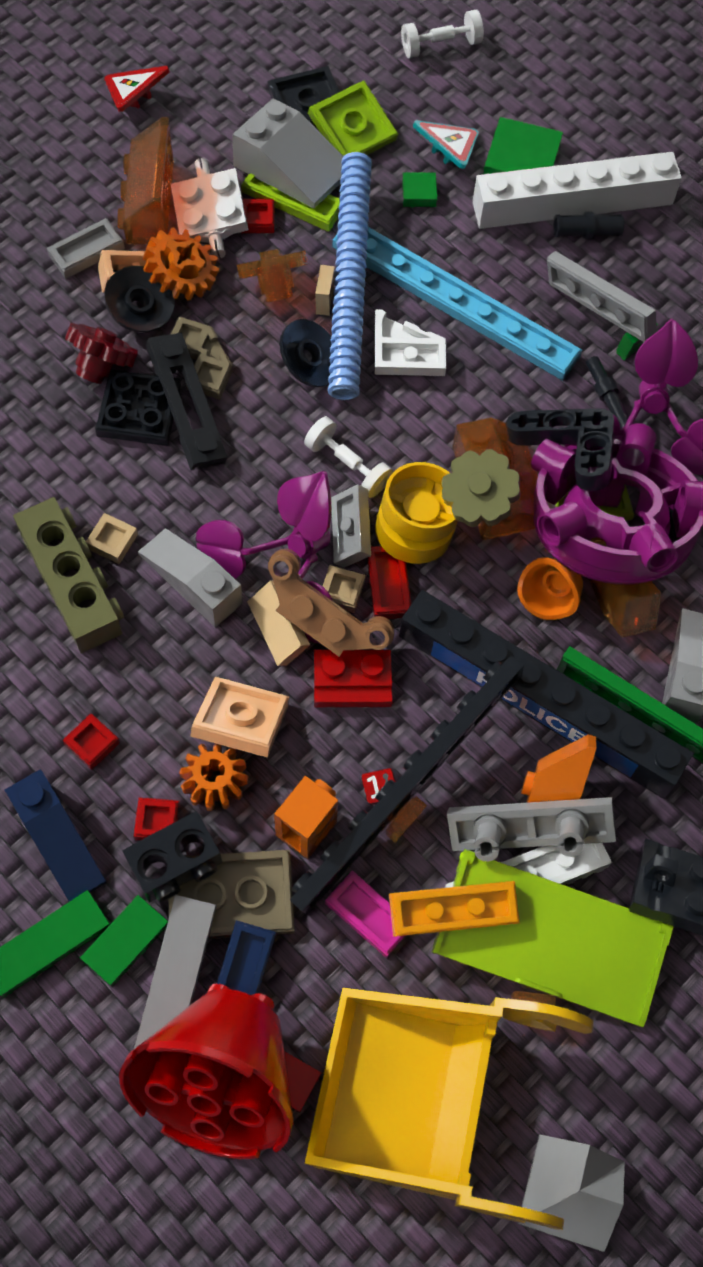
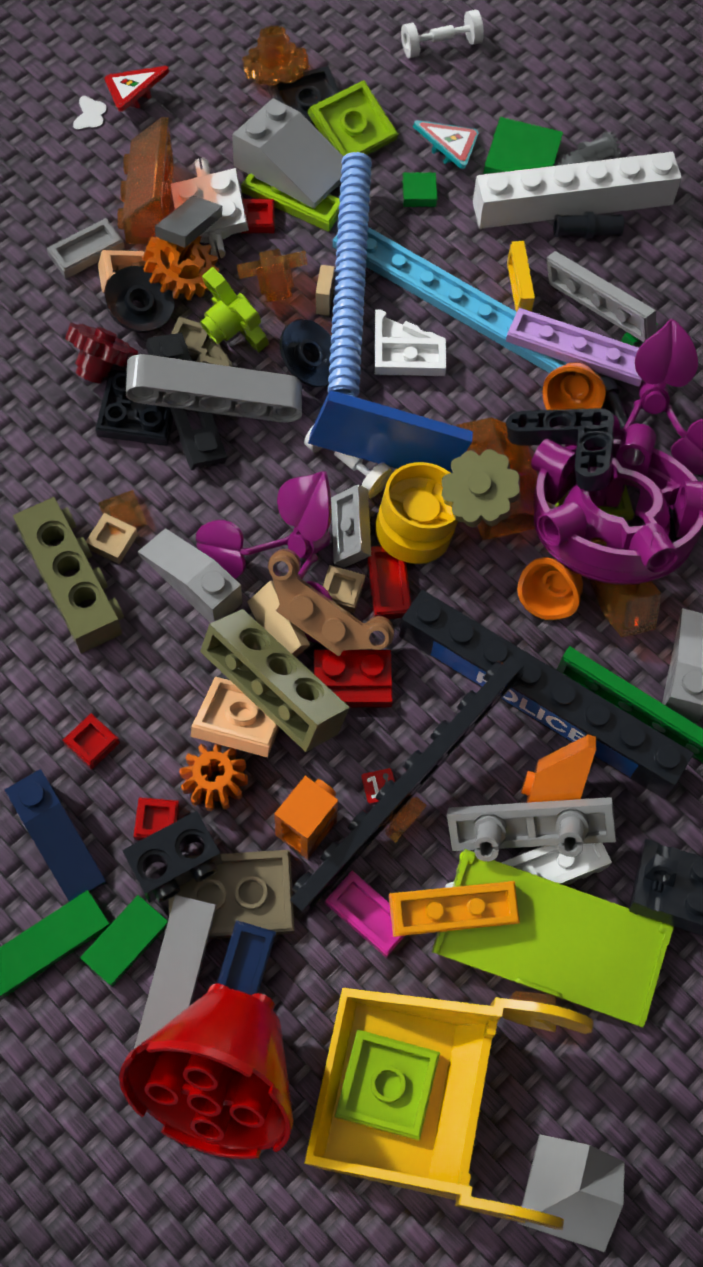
red tile [284,1051,322,1113] -> none
none -> white sticker [73,96,107,129]
none -> clear orange tile [98,490,147,534]
none -> light grey beam [126,354,302,423]
none -> dark grey tile [155,196,222,248]
none -> lime plant [200,267,269,353]
none -> olive brick [200,609,350,752]
none -> clear orange plant [242,26,309,85]
none -> blue tile [308,390,473,473]
none -> lime tile [335,1029,440,1141]
none -> lavender tile [506,308,642,387]
none -> yellow tile [507,241,535,312]
none -> orange helmet [542,362,606,410]
none -> dark grey connector [558,131,621,165]

